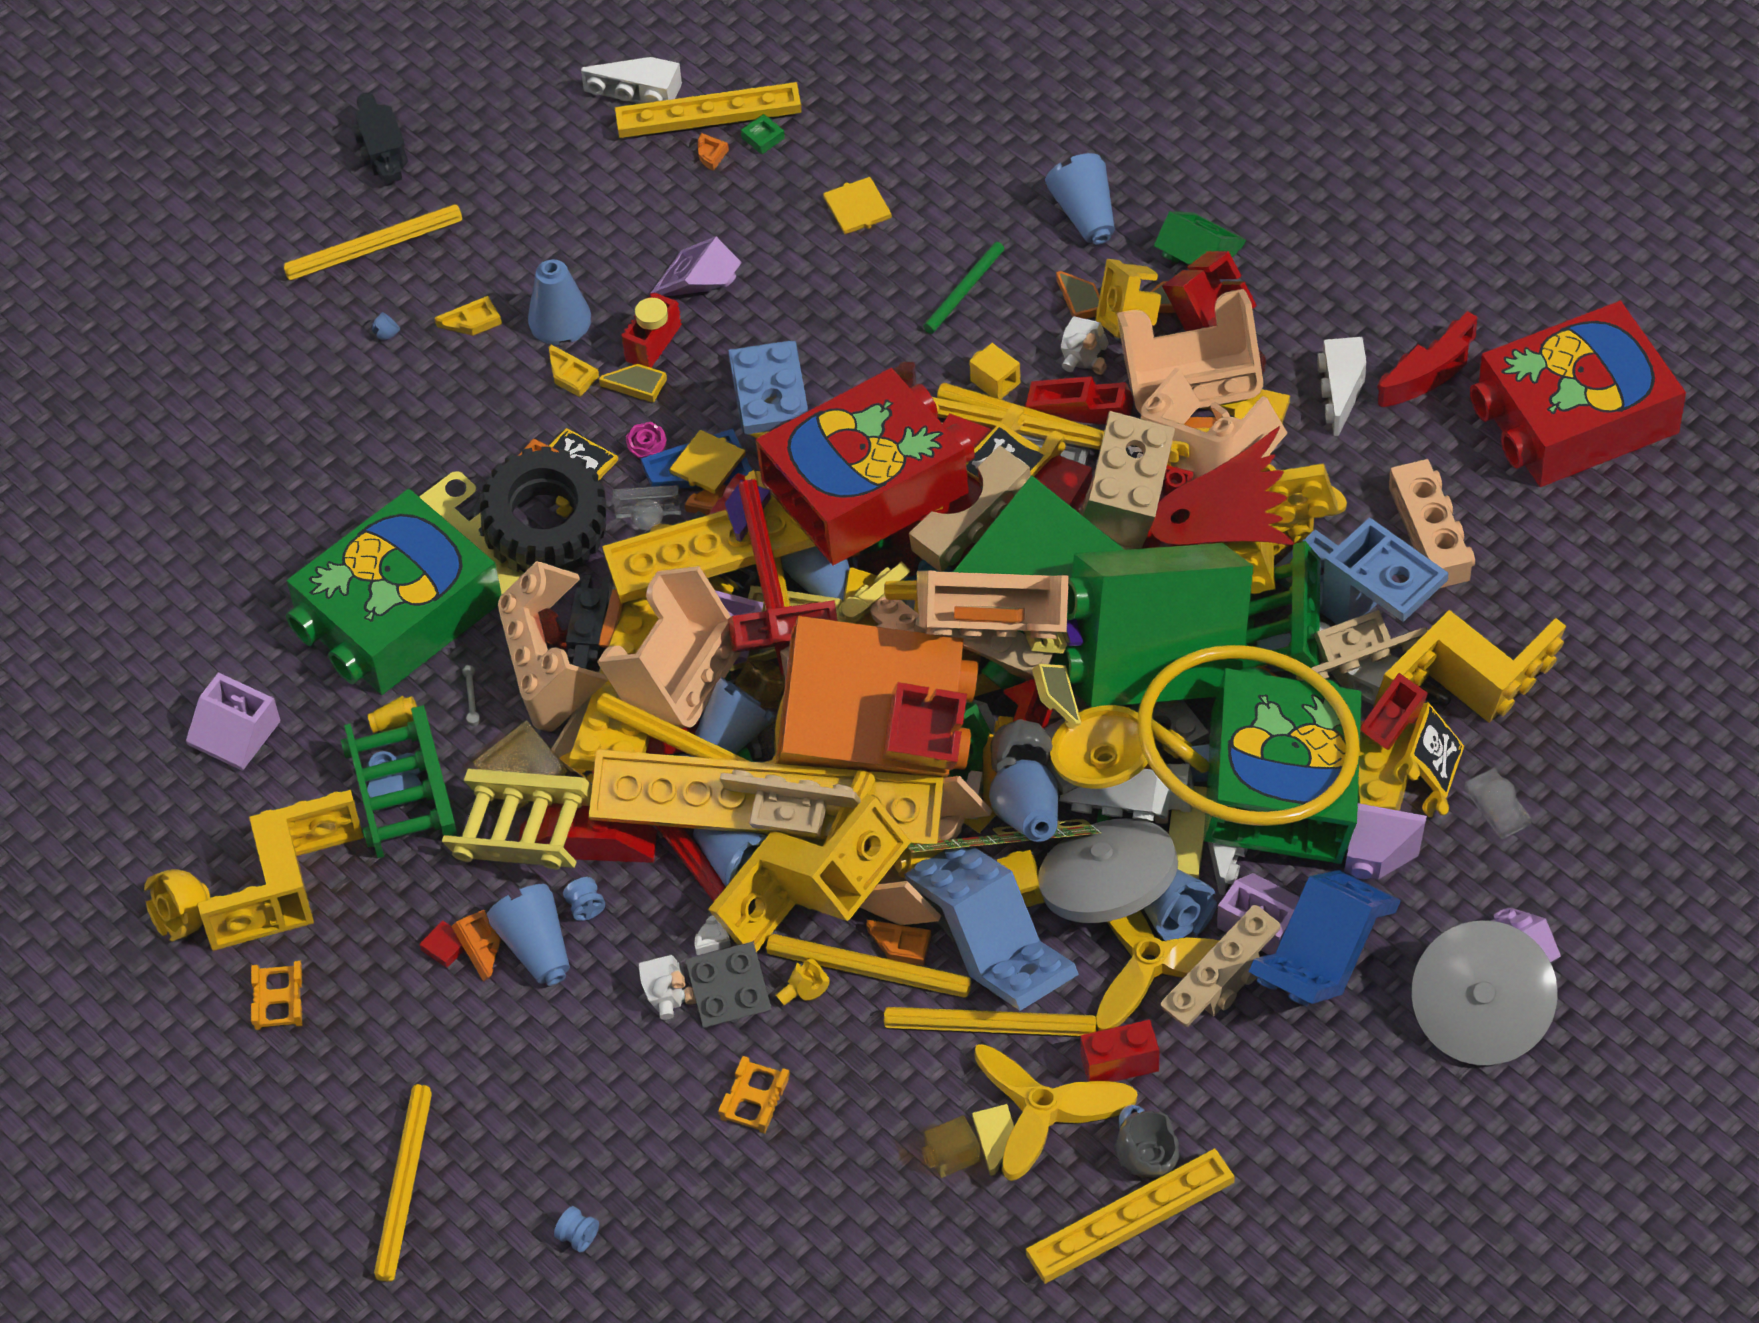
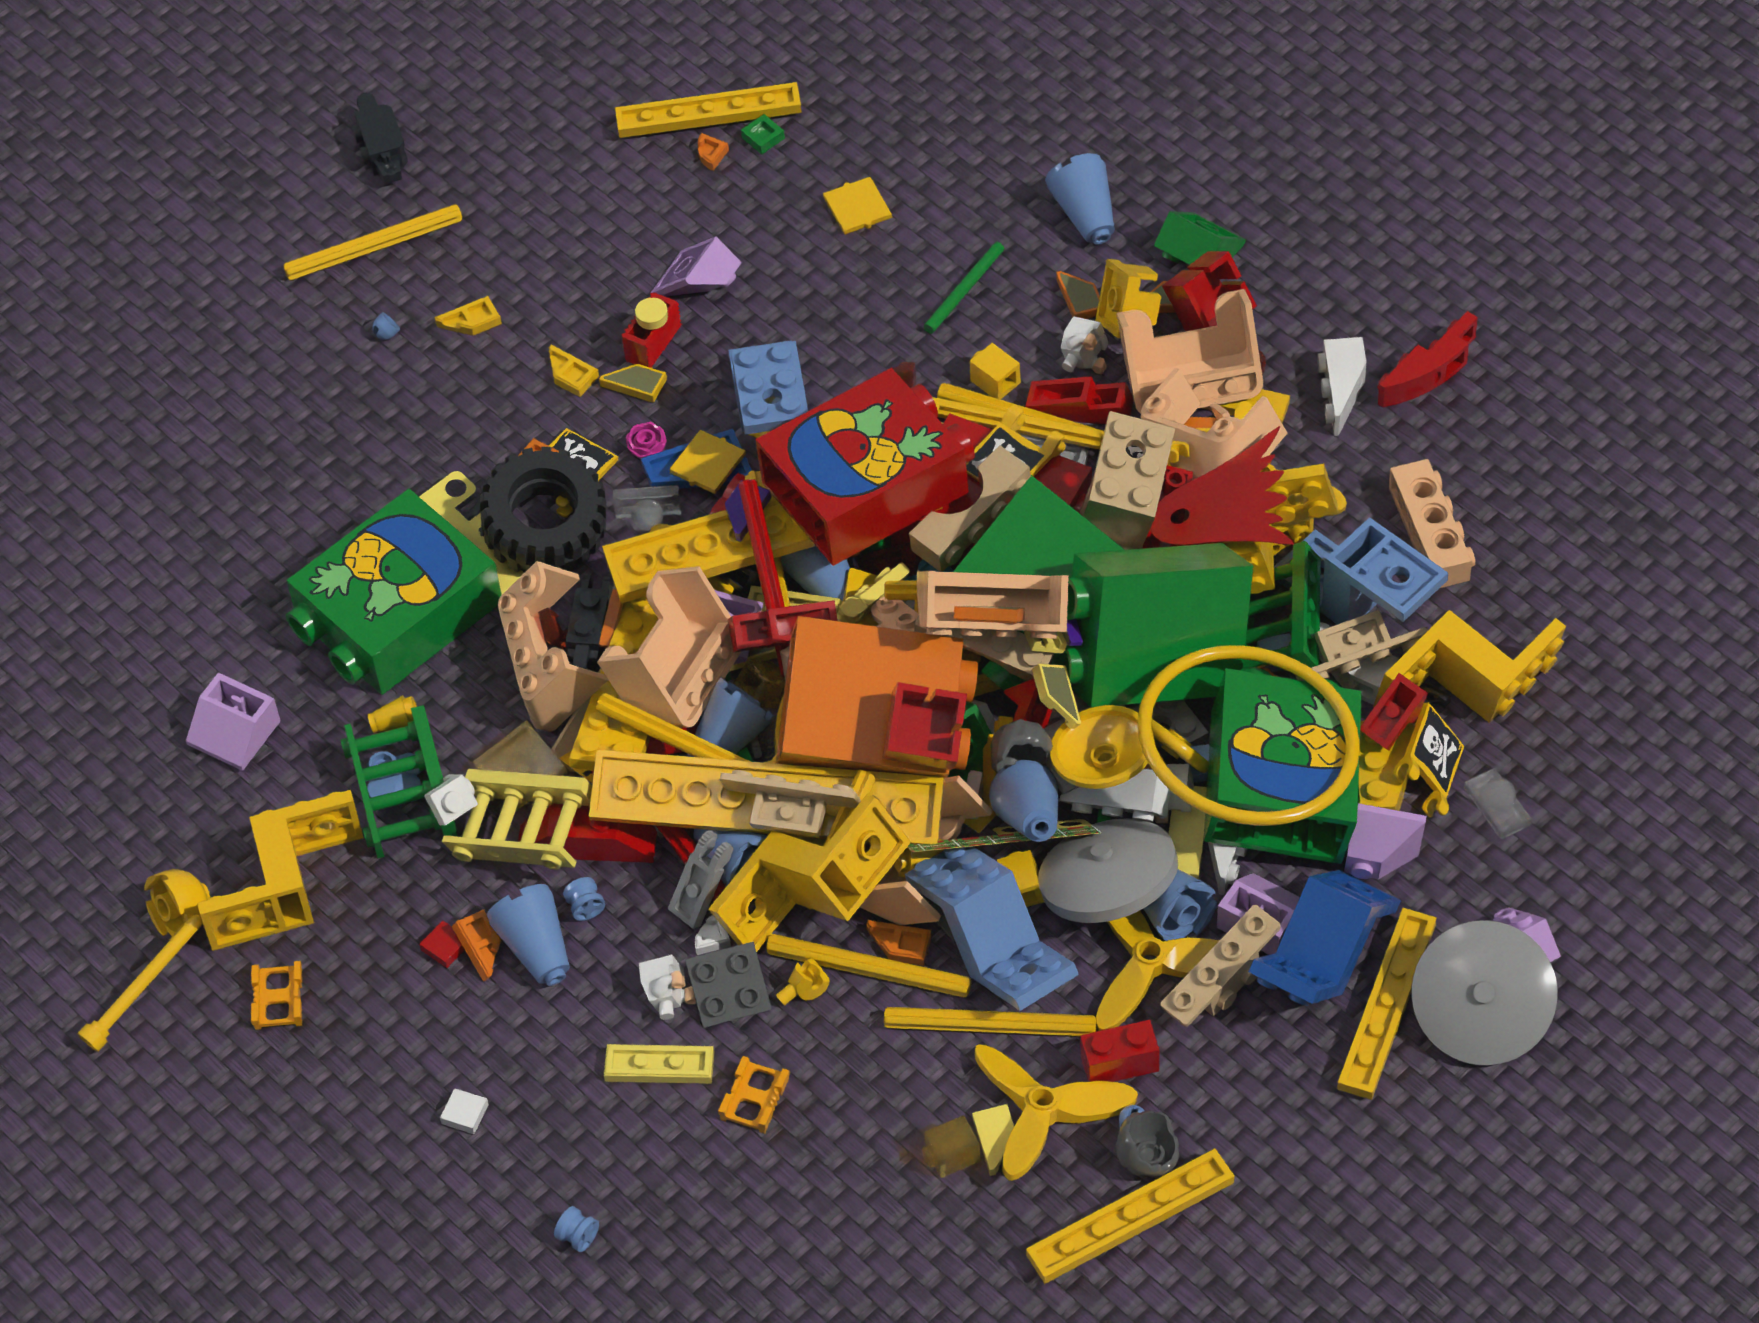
yellow axle [374,1084,432,1282] -> none
light grey hinge [462,665,480,726] -> none
medium blue cone [528,259,591,345] -> none
white slope [581,57,682,104] -> none
orange tile [685,485,726,515] -> none
red brick [1470,300,1686,487] -> none
none -> yellow piece [77,914,203,1052]
none -> white bracket [424,774,478,825]
none -> white tile [440,1088,489,1134]
none -> light yellow tile [604,1044,714,1084]
none -> light grey hinge [668,830,734,929]
none -> yellow plate [1337,908,1437,1100]

